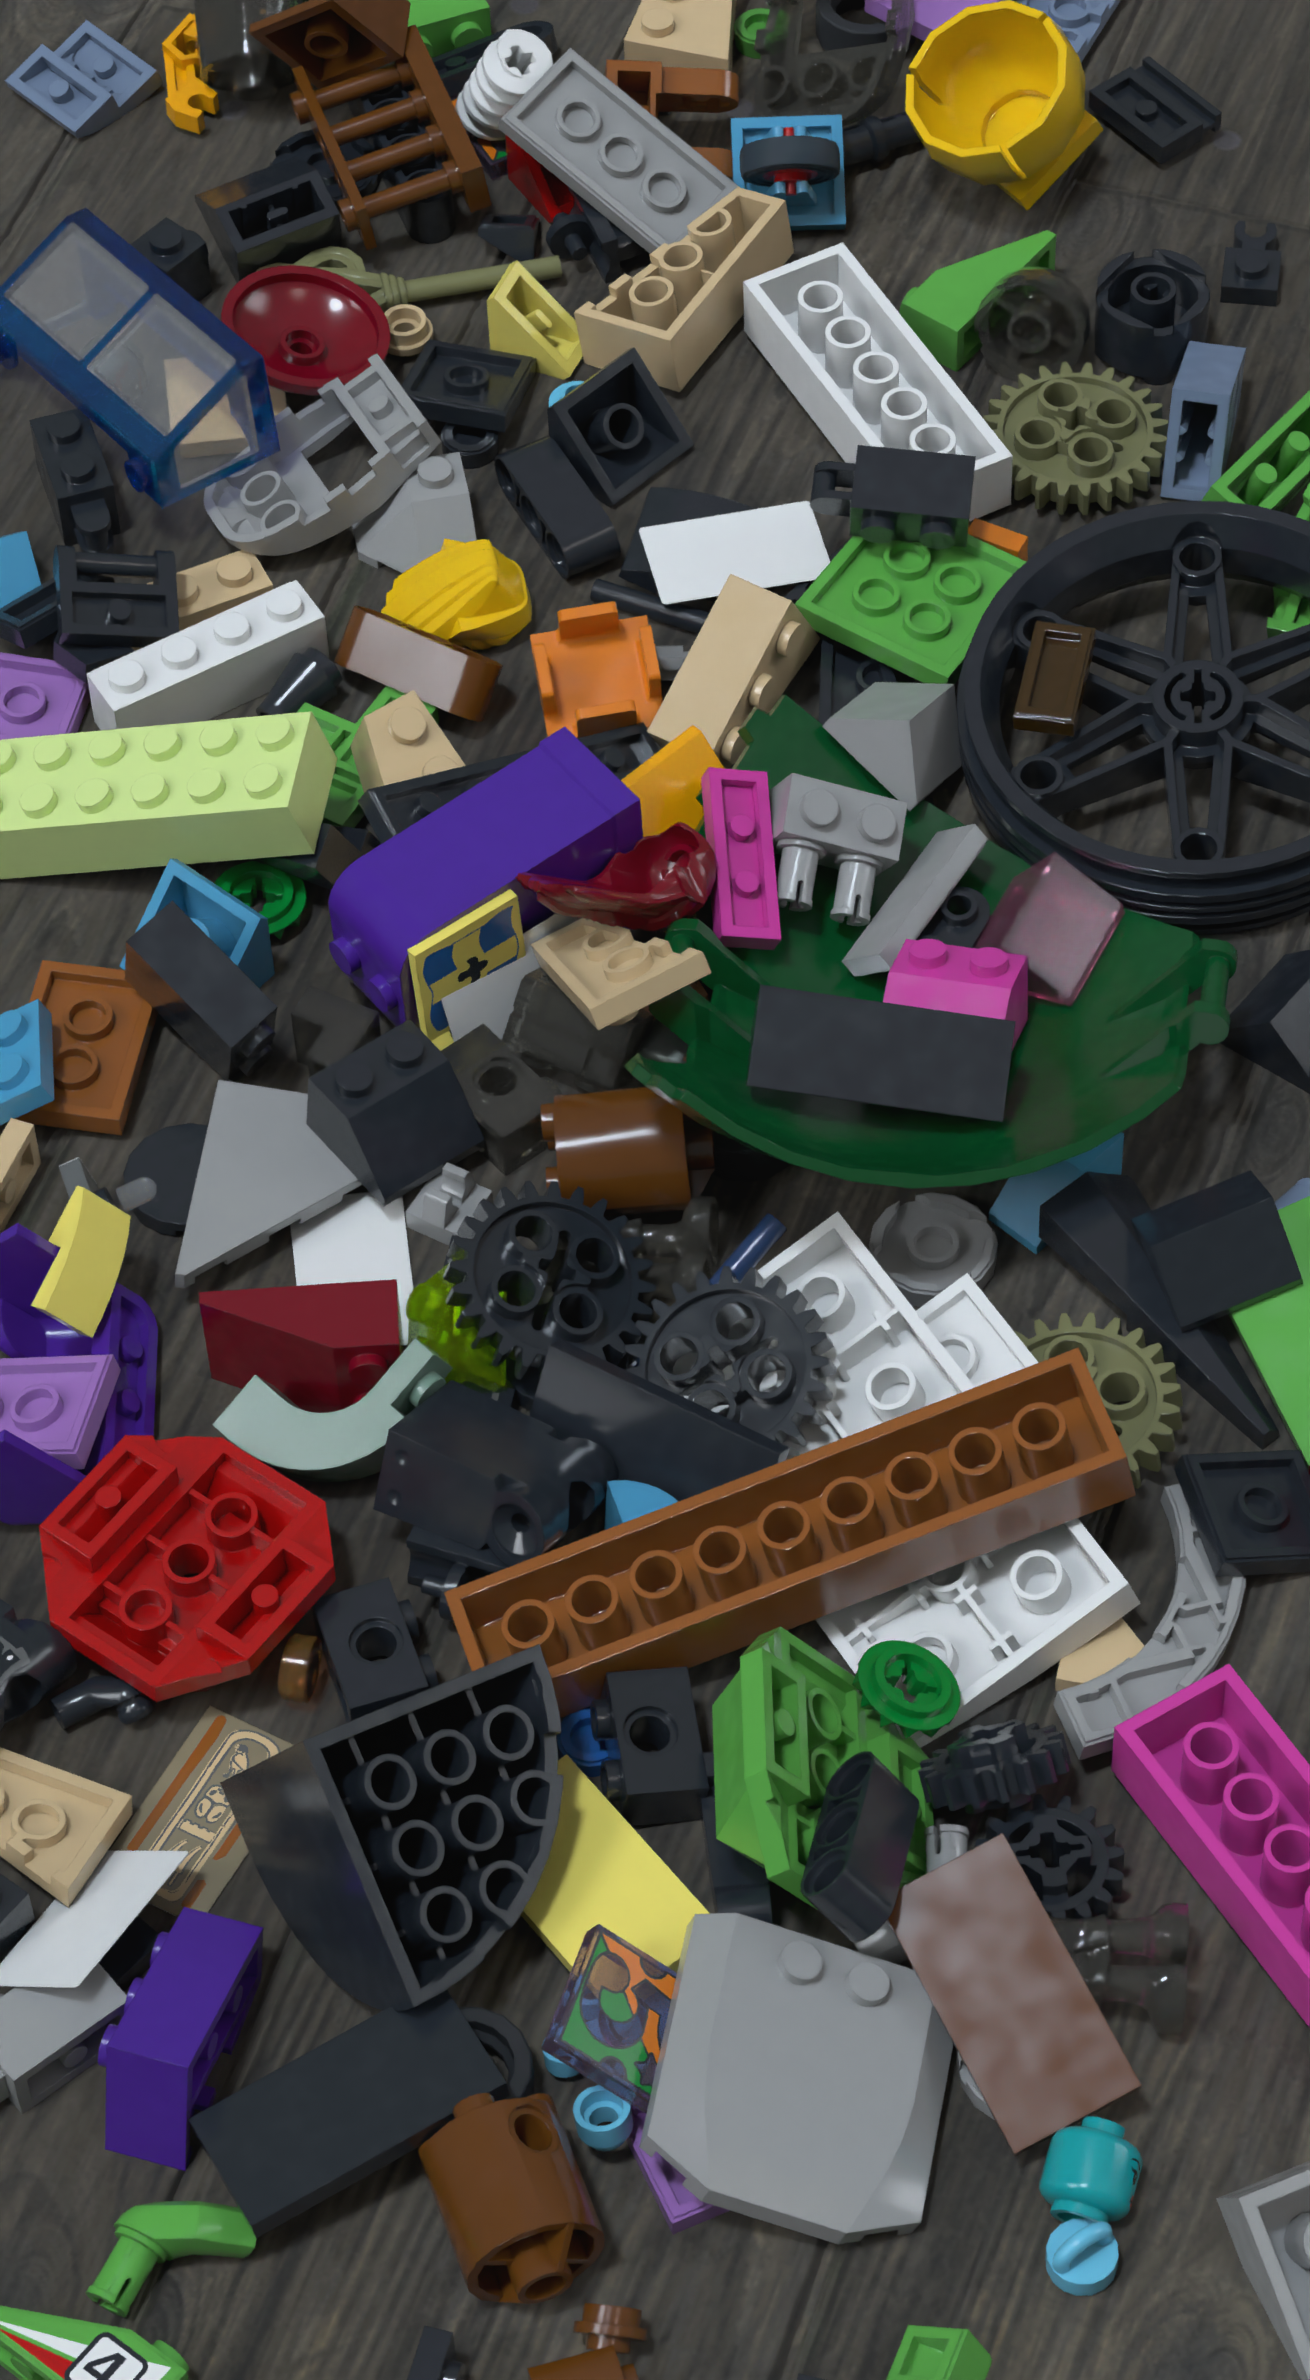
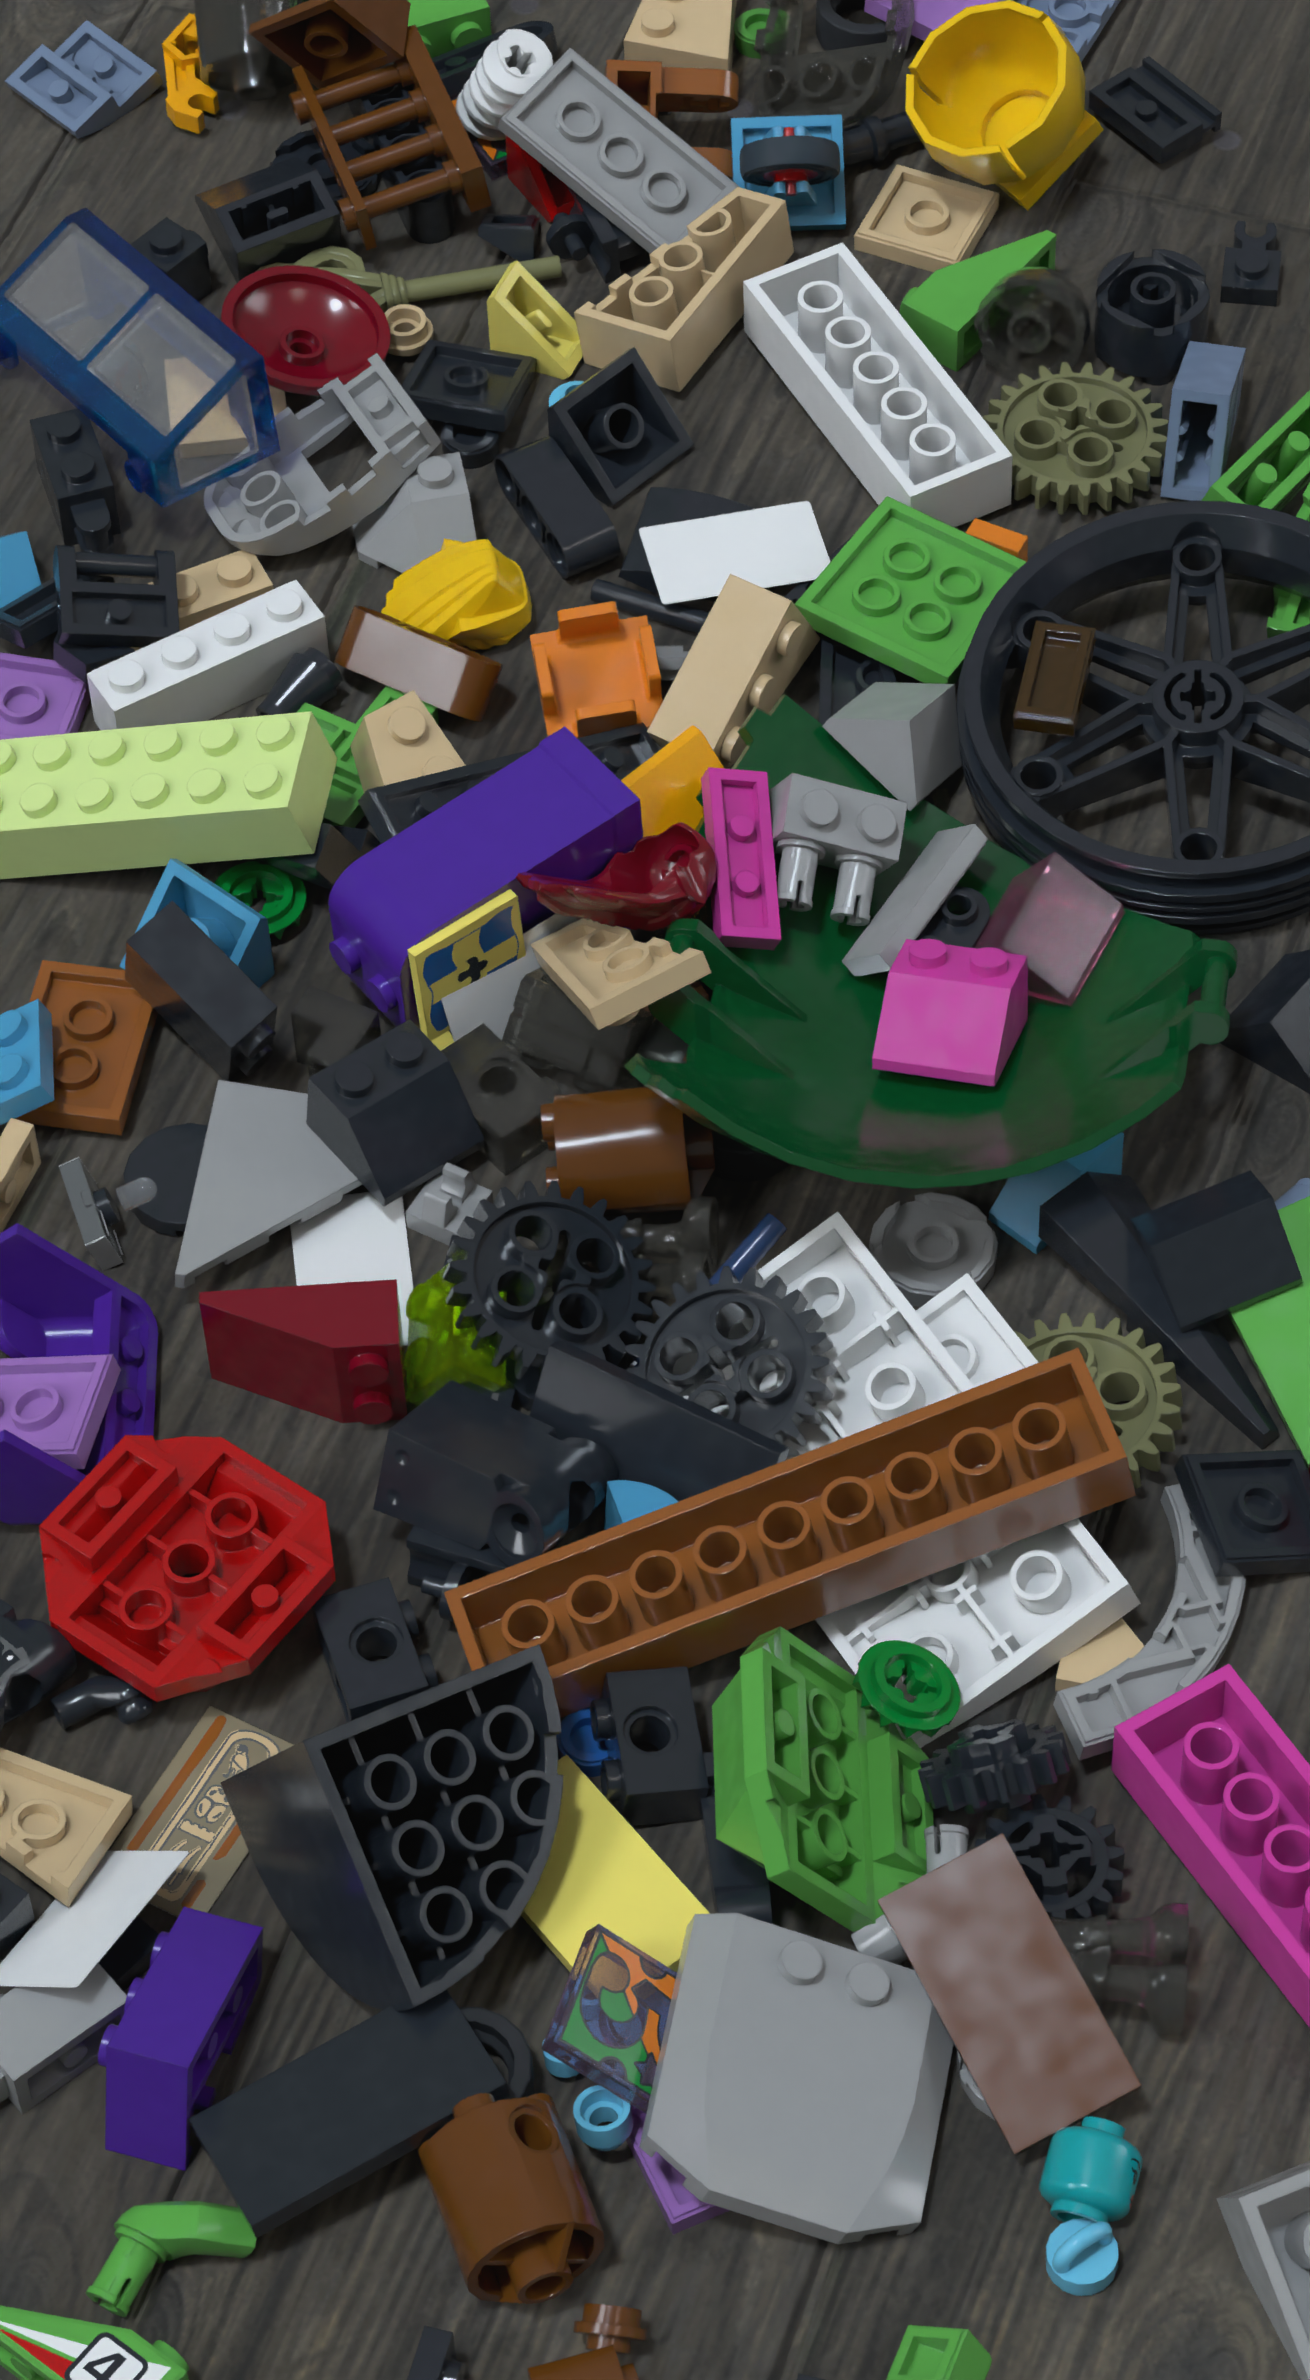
light yellow slope [31,1186,131,1338] -> none
arch [213,1338,453,1483] -> none
clear orange tile [278,1633,322,1704] -> none
black brick [746,985,1016,1123] -> none
black beam [800,1751,919,1942] -> none
black brick [810,445,976,549] -> none
none -> tan tile [854,164,999,272]

